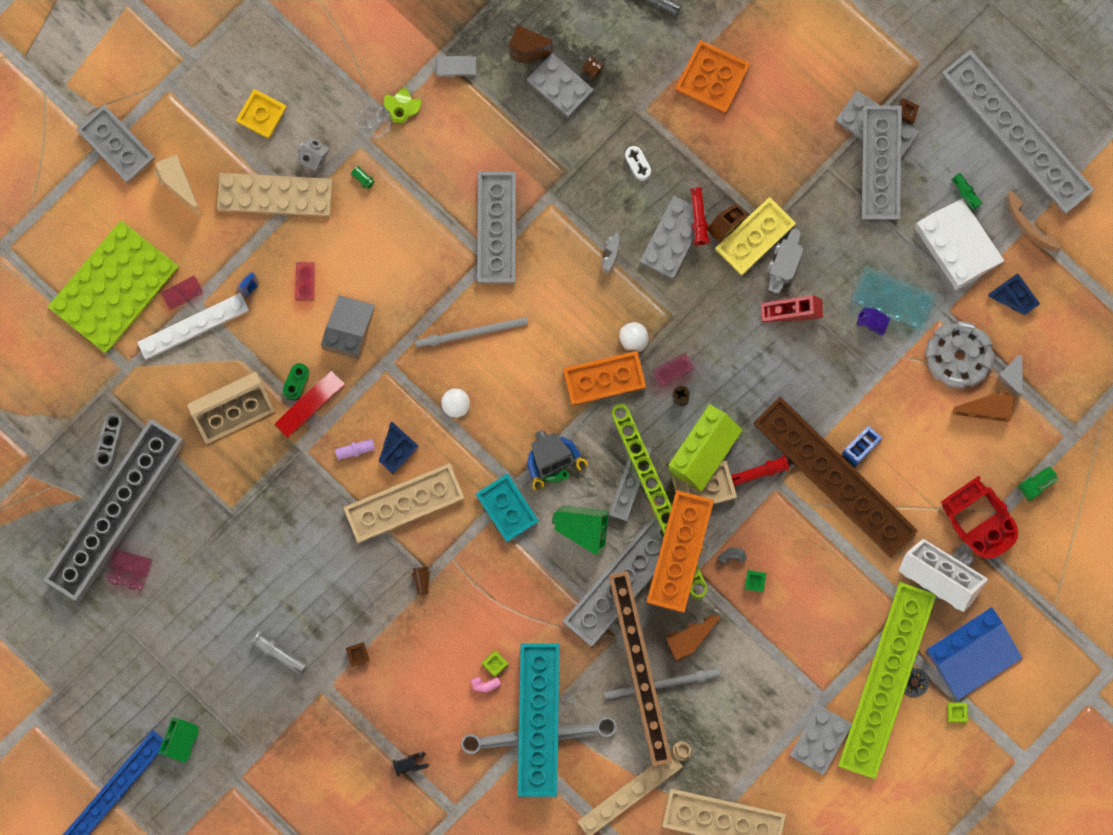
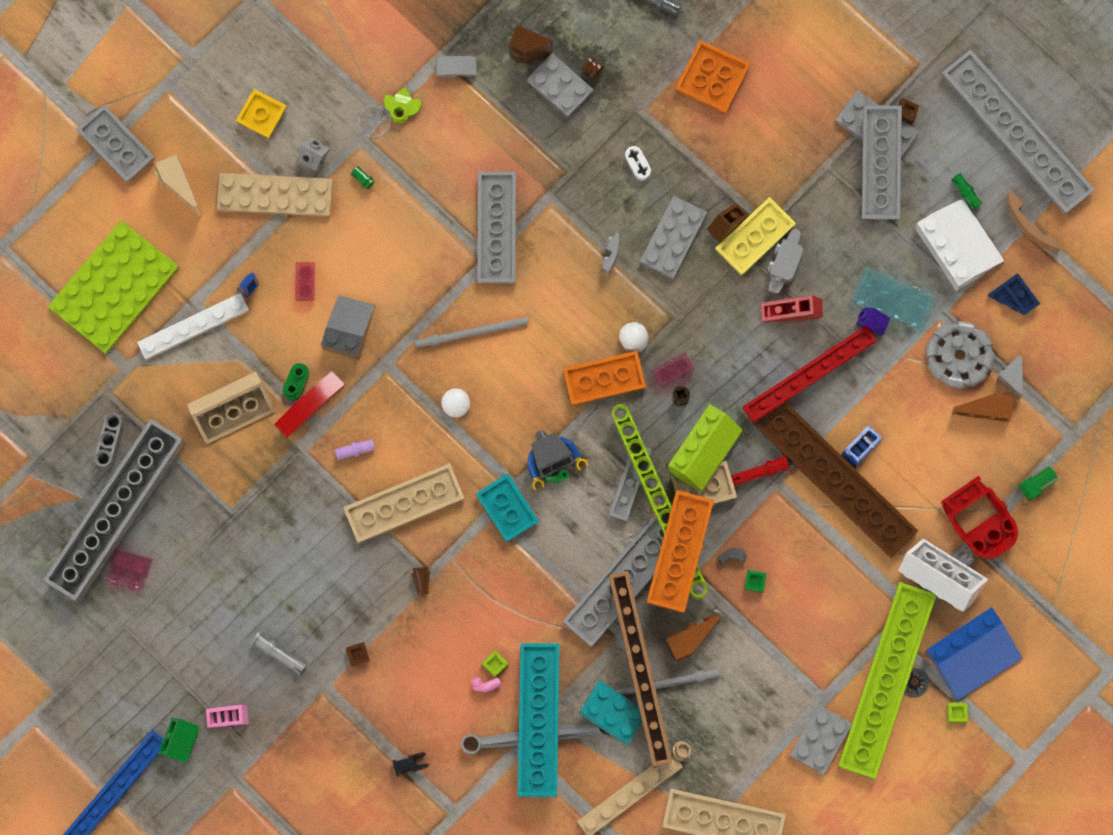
clear pink plate [161,275,204,310] -> none
dark blue wing [379,422,419,475] -> none
green slope [552,505,609,555] -> none
red pin [690,187,710,246] -> none
none -> bright pink slope [206,705,249,728]
none -> teal plate [579,680,642,746]
none -> red tile [742,327,877,423]

